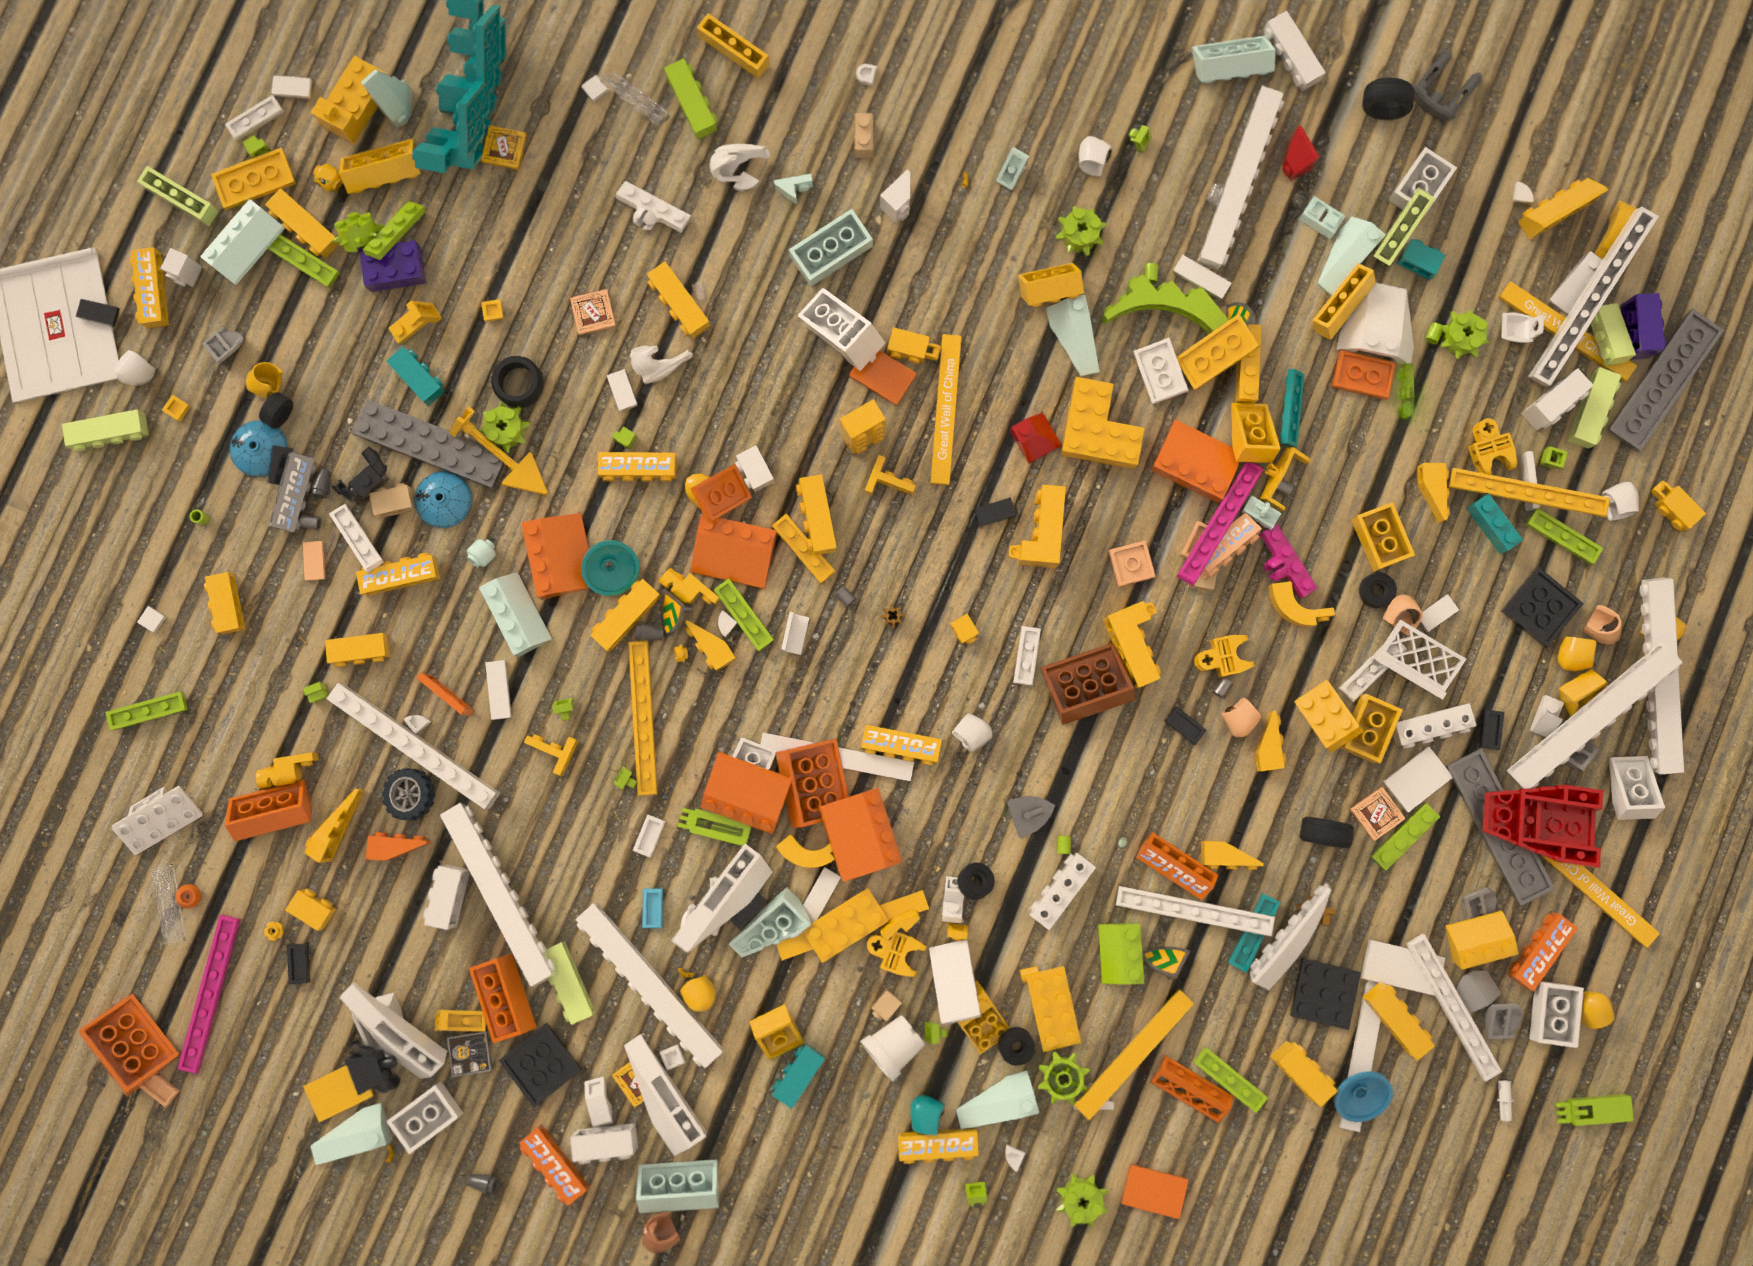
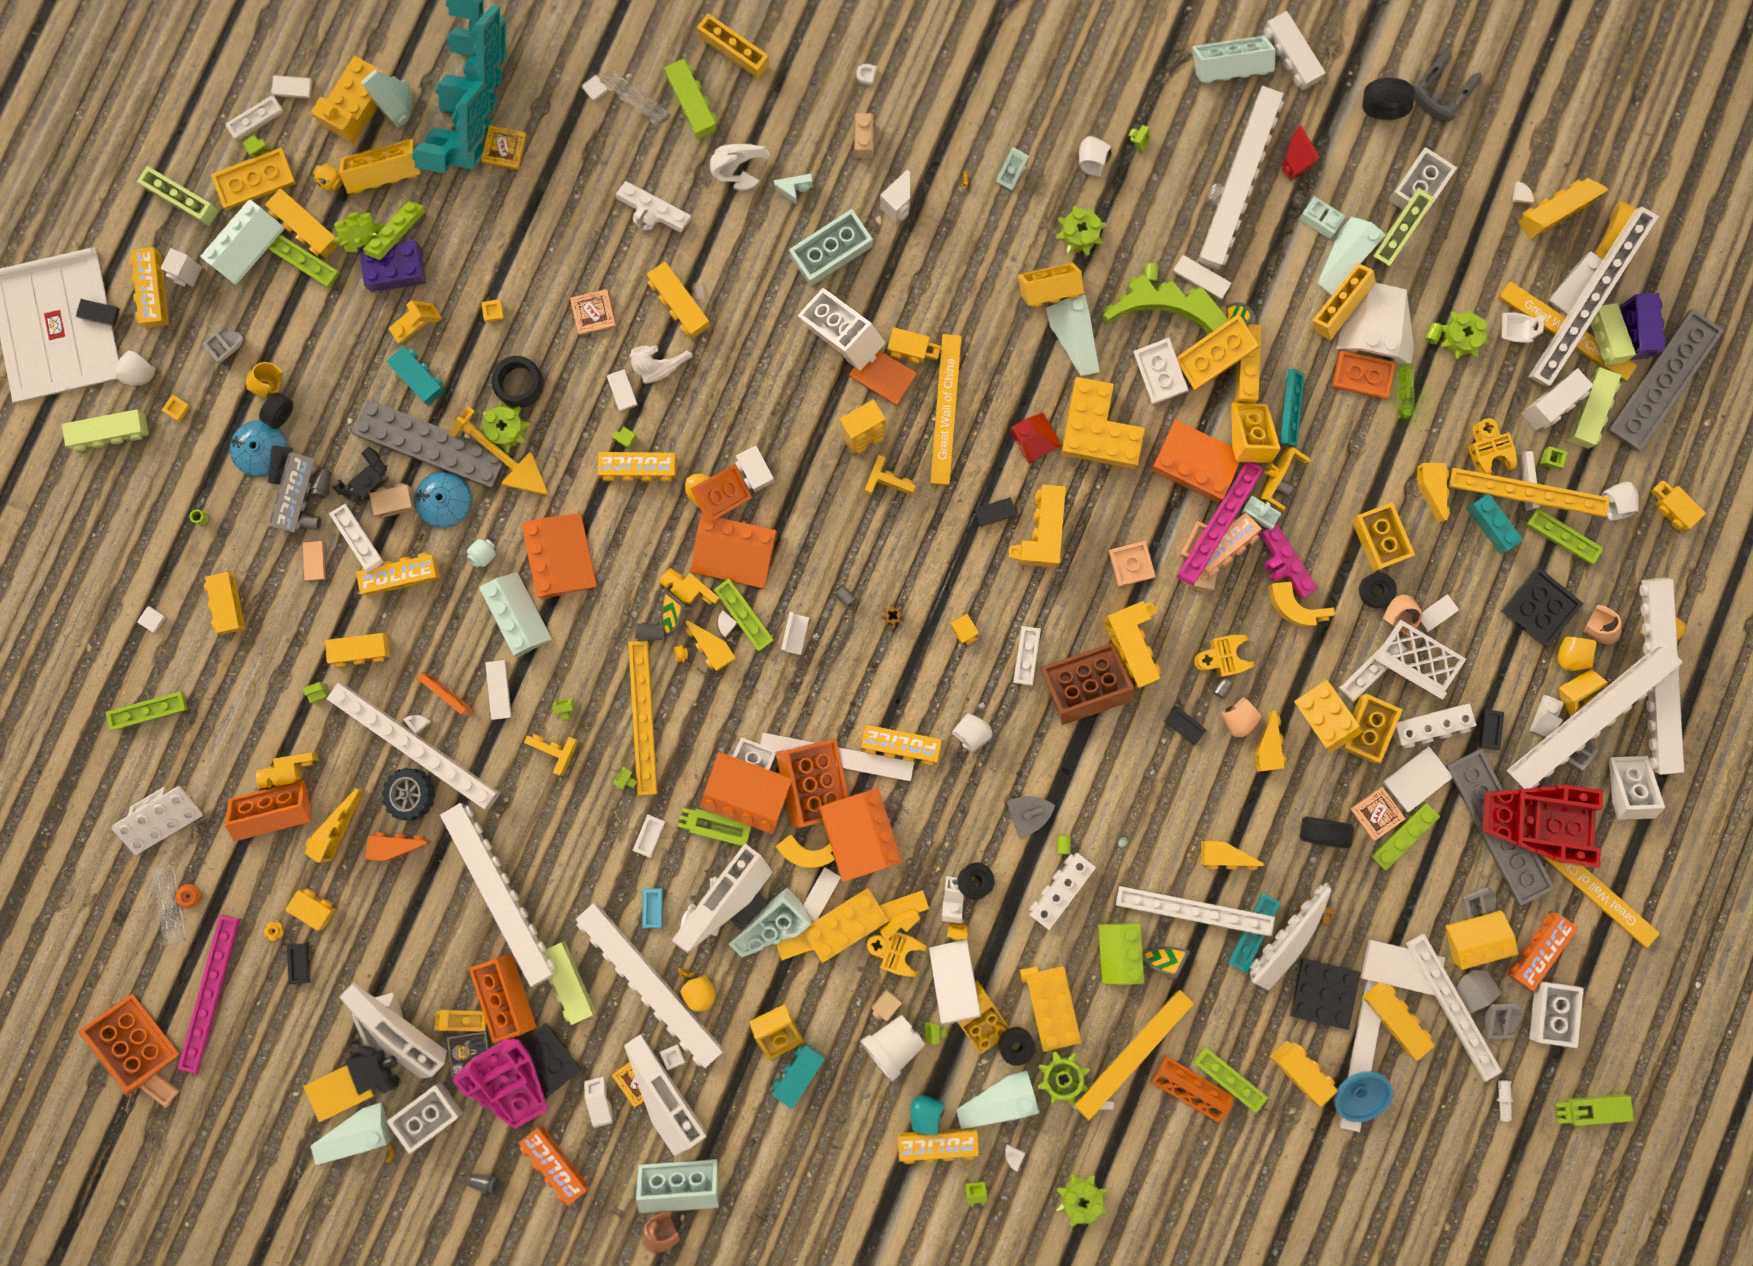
white brick [423,865,470,930] -> none
white brick [570,1123,638,1164] -> none
teal dish [581,540,639,596] -> none
yellow brick [590,579,662,652] -> none
yellow tile [772,514,836,584] -> none
yellow brick [796,475,837,556] -> none
orange tile [1121,1163,1189,1219] -> none
orange brick [1136,832,1218,900] -> none
teal brick [1396,239,1446,280] -> none
yellow piece [1580,991,1615,1029] -> none
none -> dark pink wedge [452,1039,548,1129]

